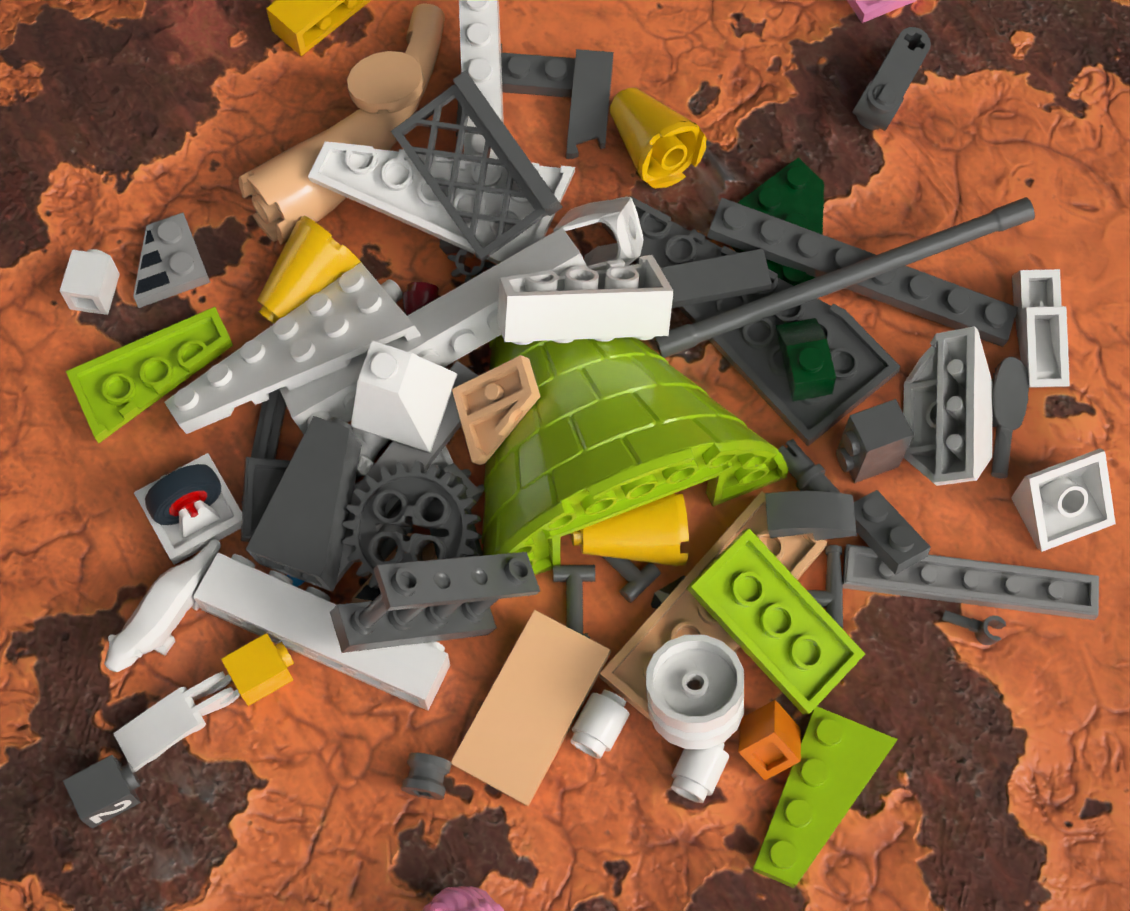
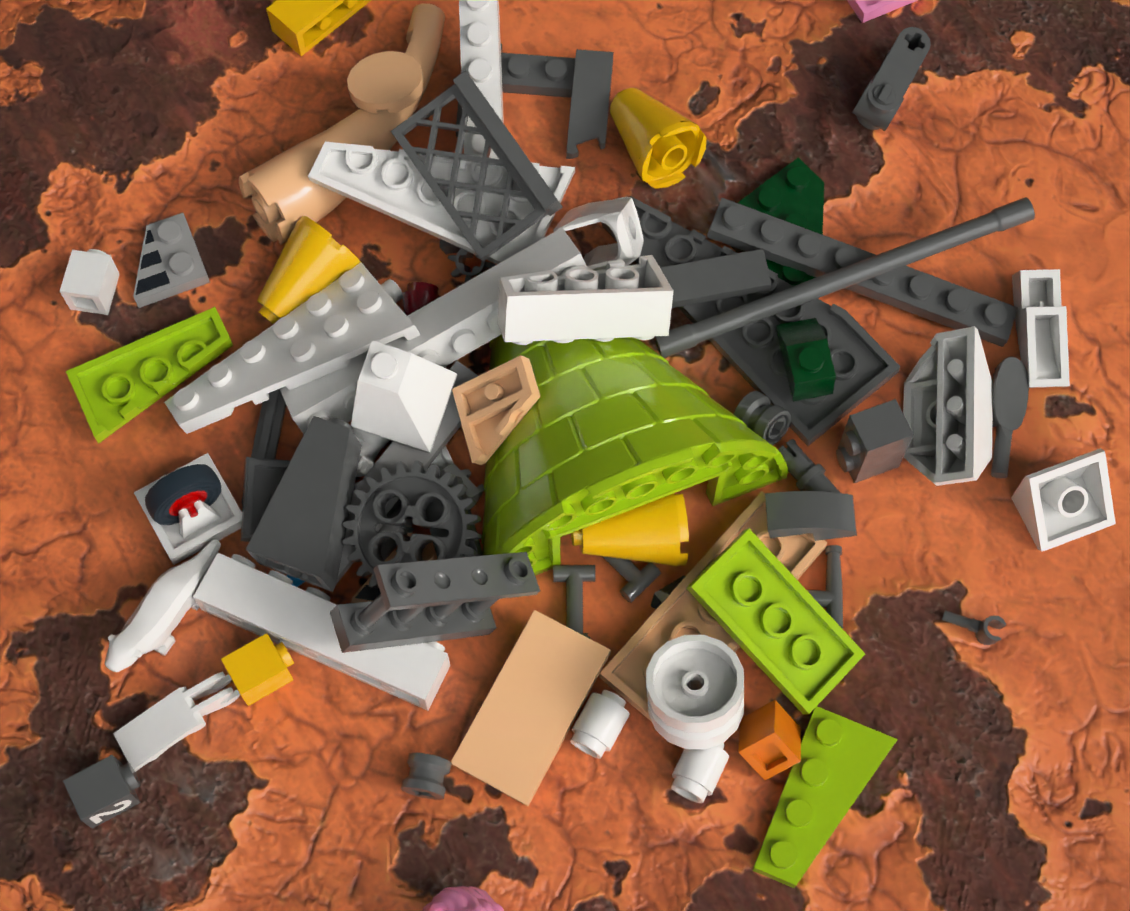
light grey tile [842,544,1099,620] -> none
dark grey plate [854,490,931,575] -> none
none -> dark grey wheel [734,391,791,445]

